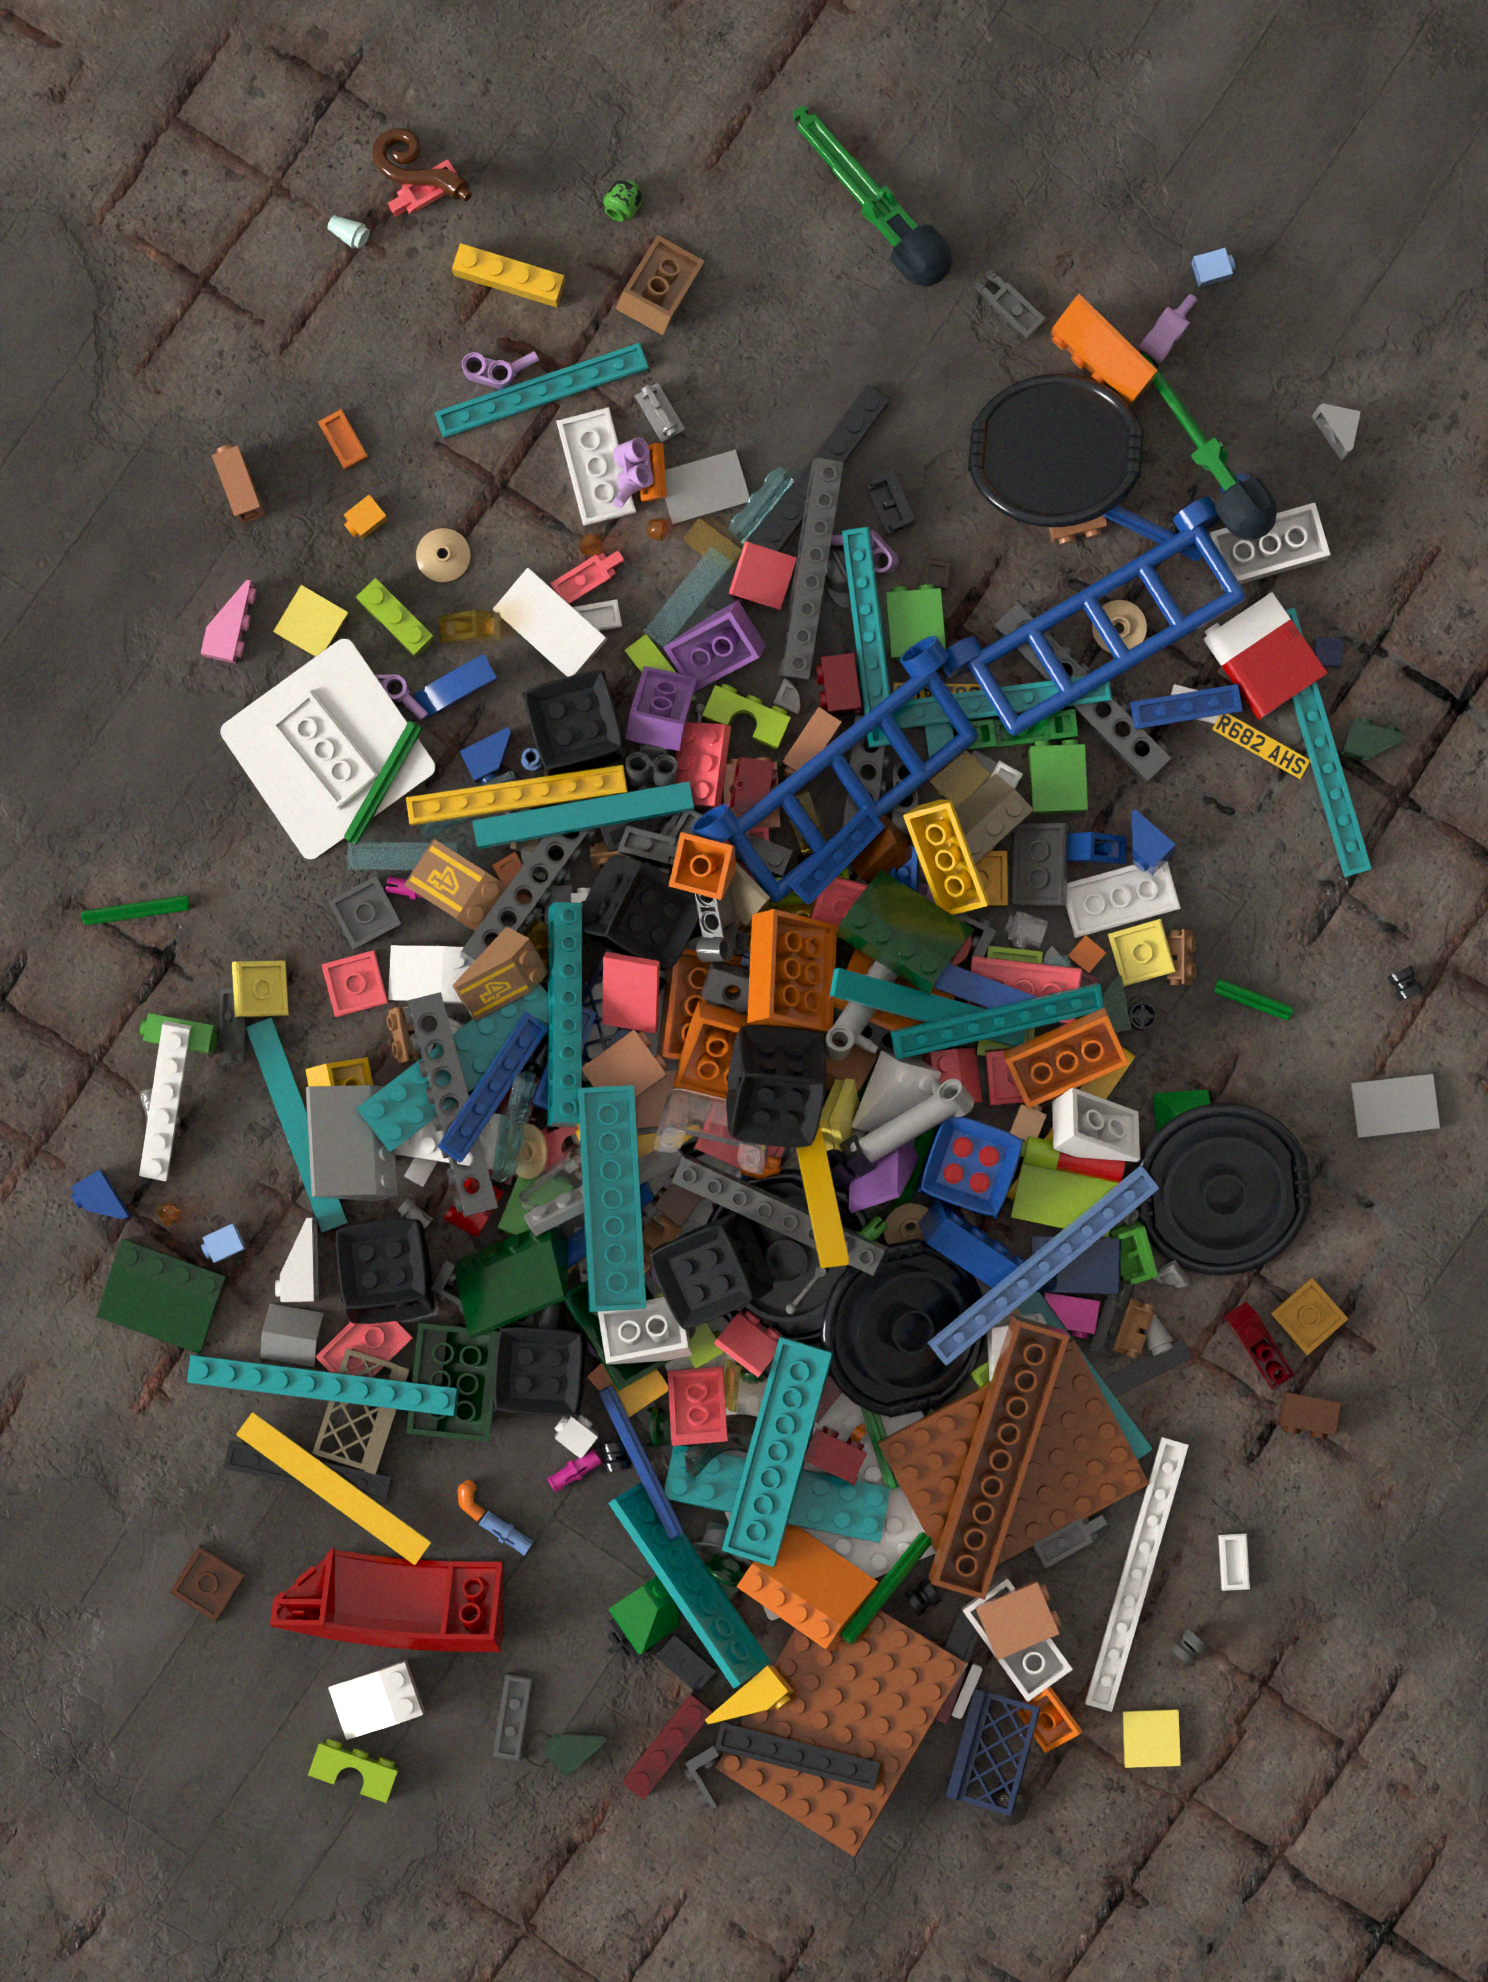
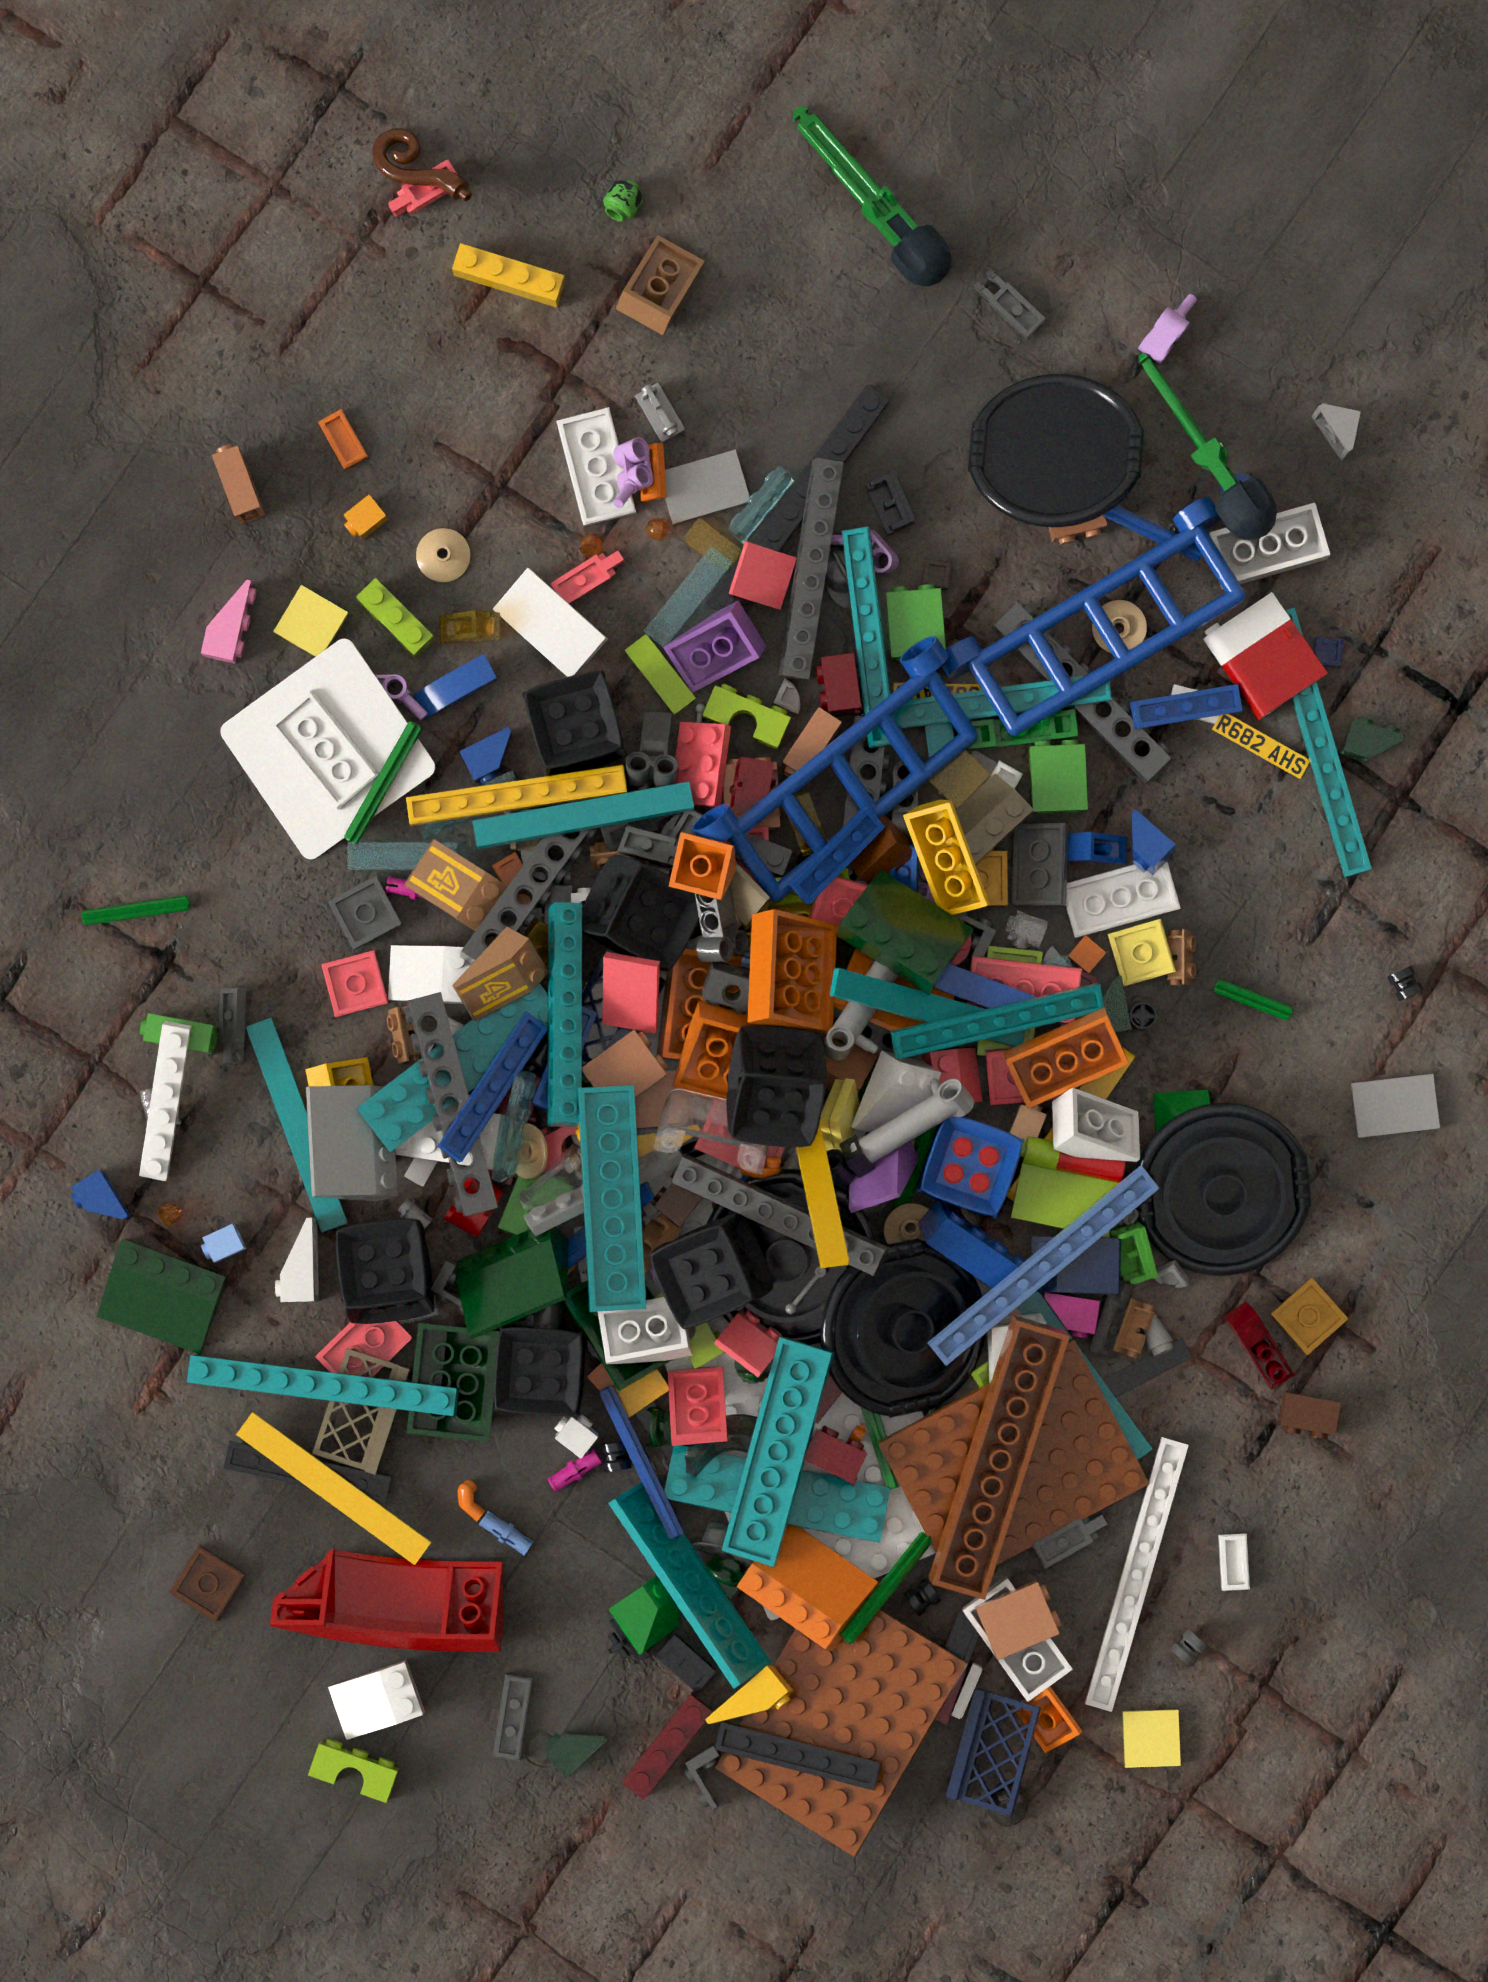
light yellow tile [232,961,289,1017] -> none
light grey slope [260,1304,324,1367] -> none
light aqua cone [328,215,370,249] -> none
teal tile [434,343,649,439] -> none
lavender beam [462,351,539,389] -> none
medium blue pin [521,748,542,771] -> none
white tile [573,600,622,631] -> none
medium lavender slope [625,666,697,751] -> none
clear yellow piece [724,1358,741,1412] -> none
bright green pin [856,1215,888,1241] -> none
orange slope [1050,294,1158,407] -> none
light blue brick [1191,248,1235,288] -> none

